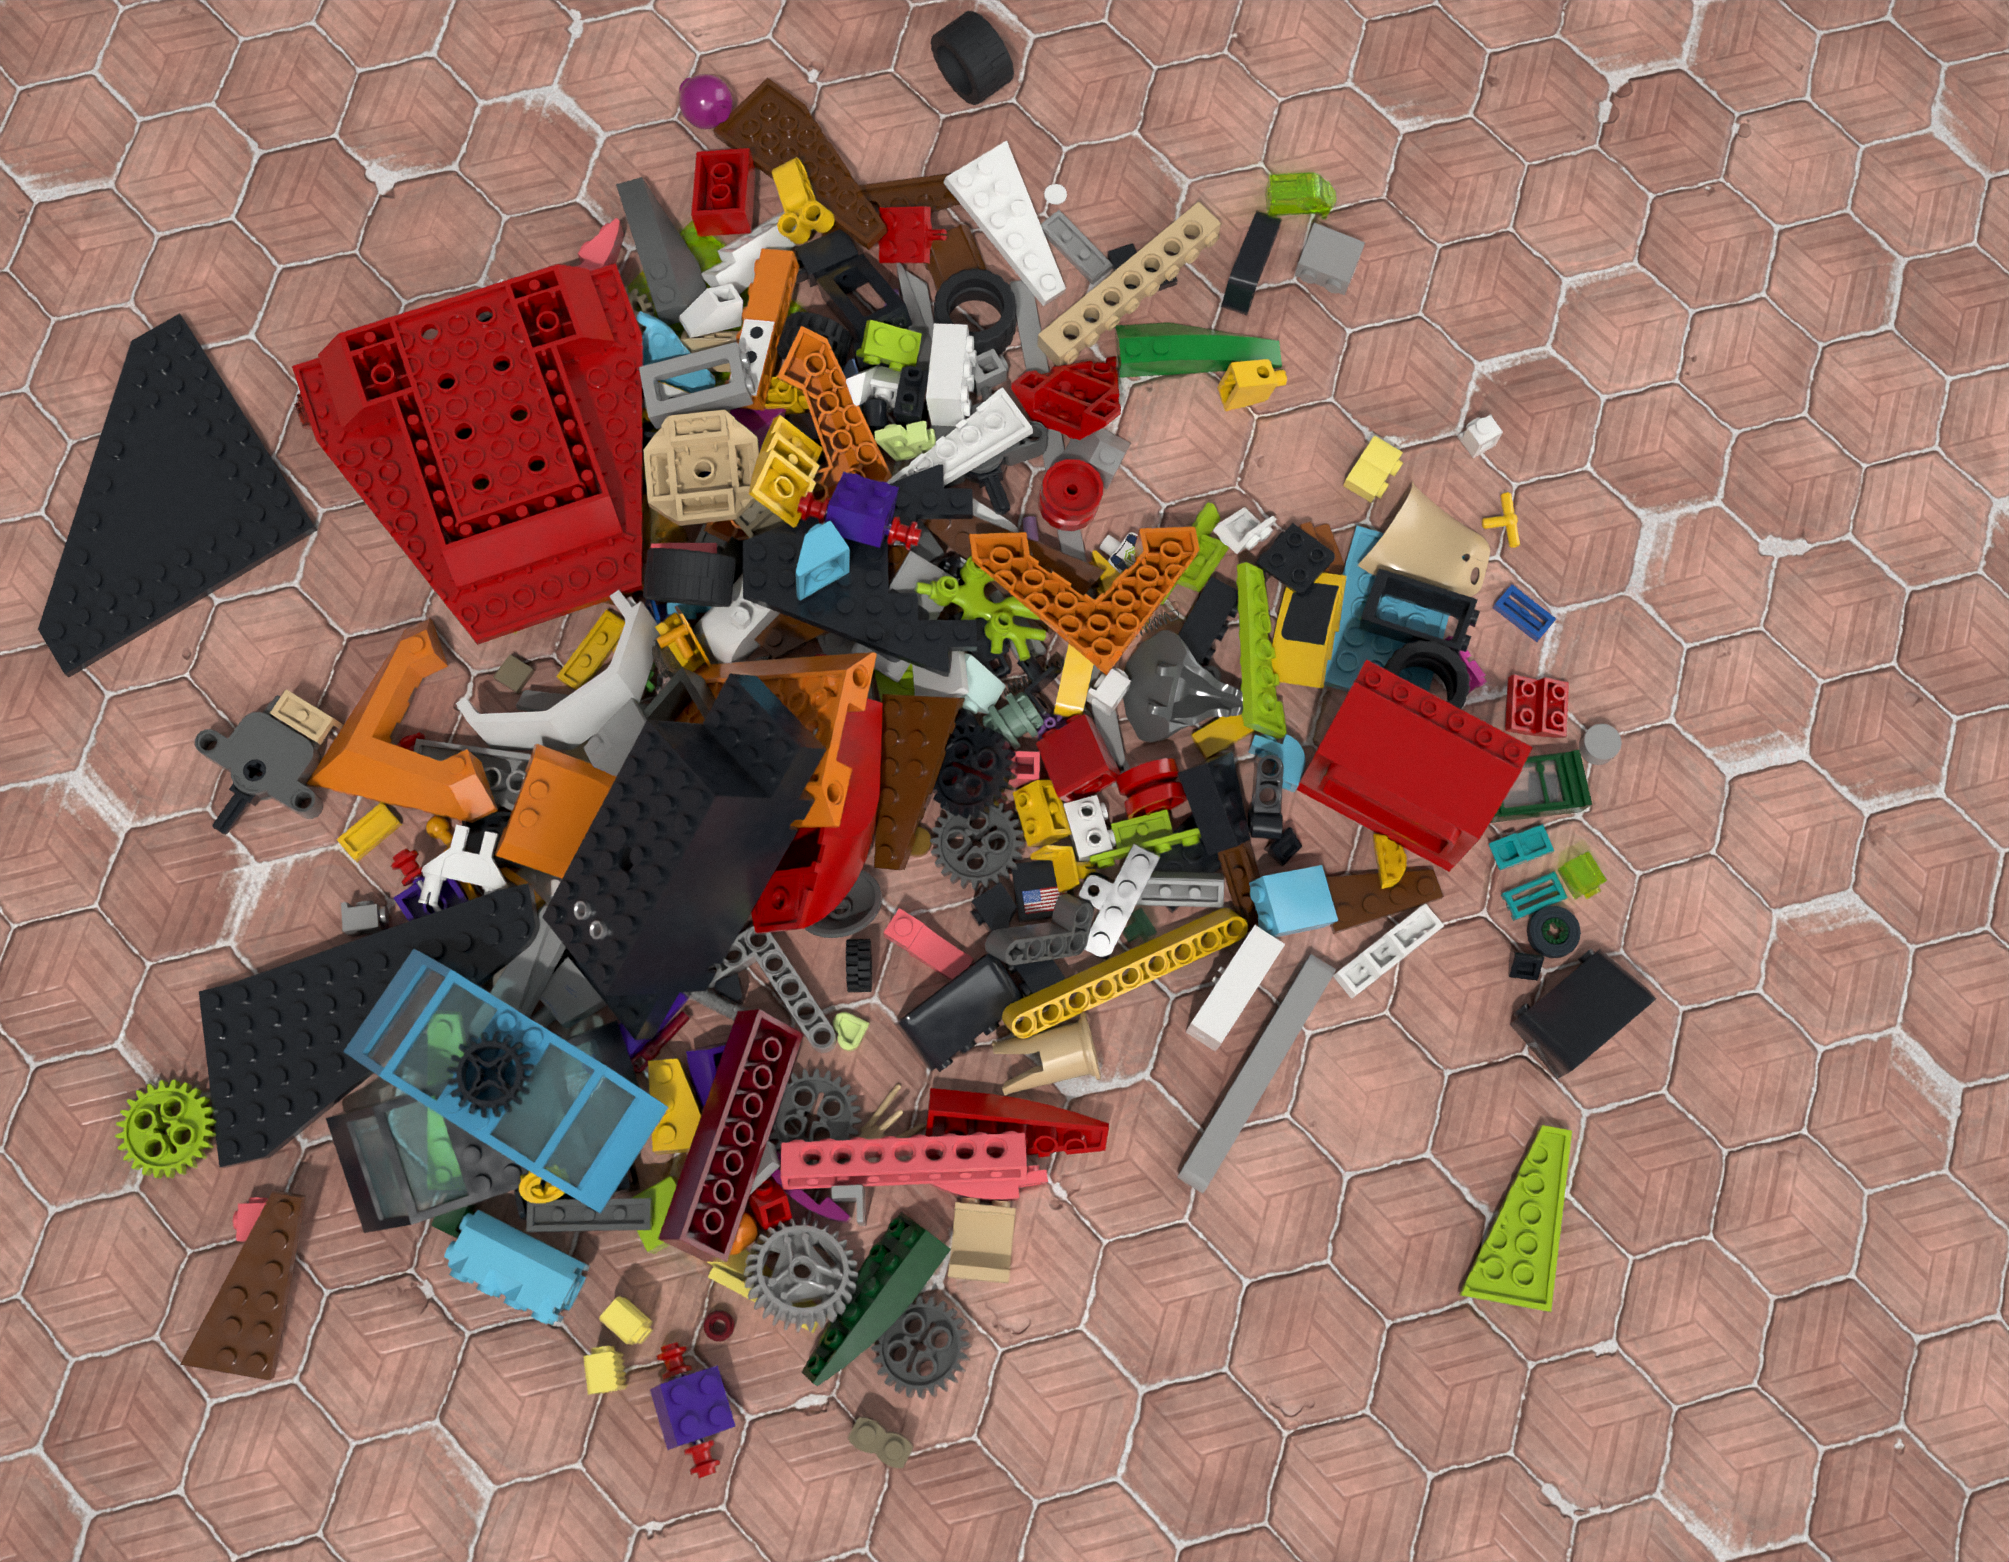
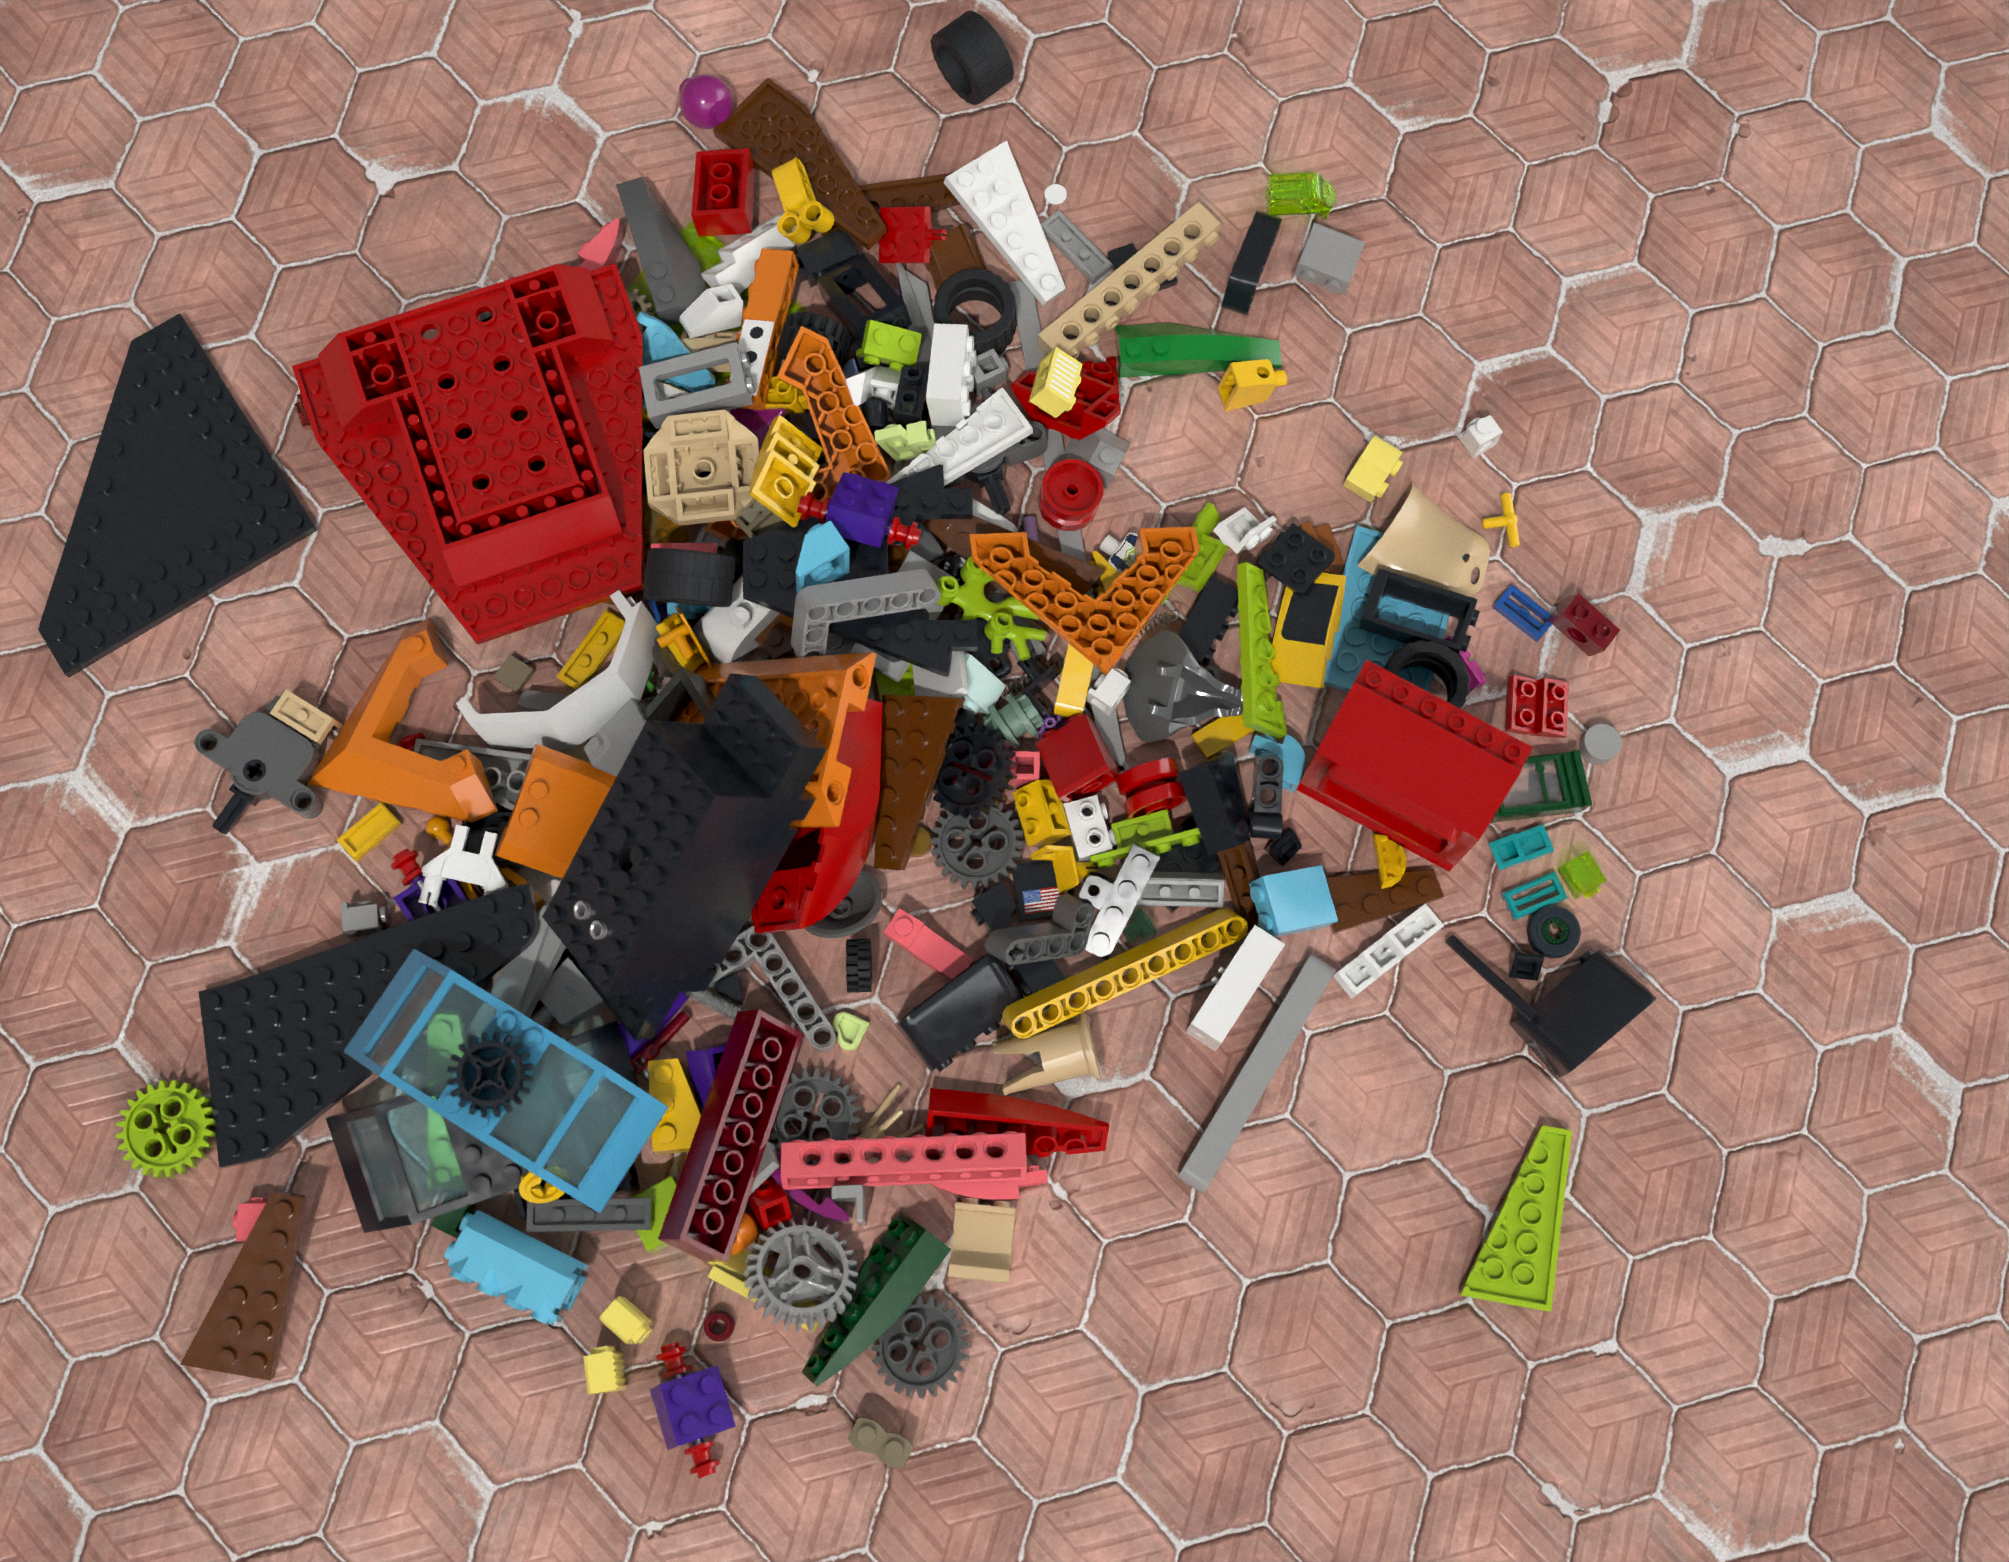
none -> light grey beam [791,569,941,658]
none -> light yellow brick [1029,347,1083,418]
none -> black piece [1445,935,1539,1022]
none -> dark red brick [1548,593,1620,657]

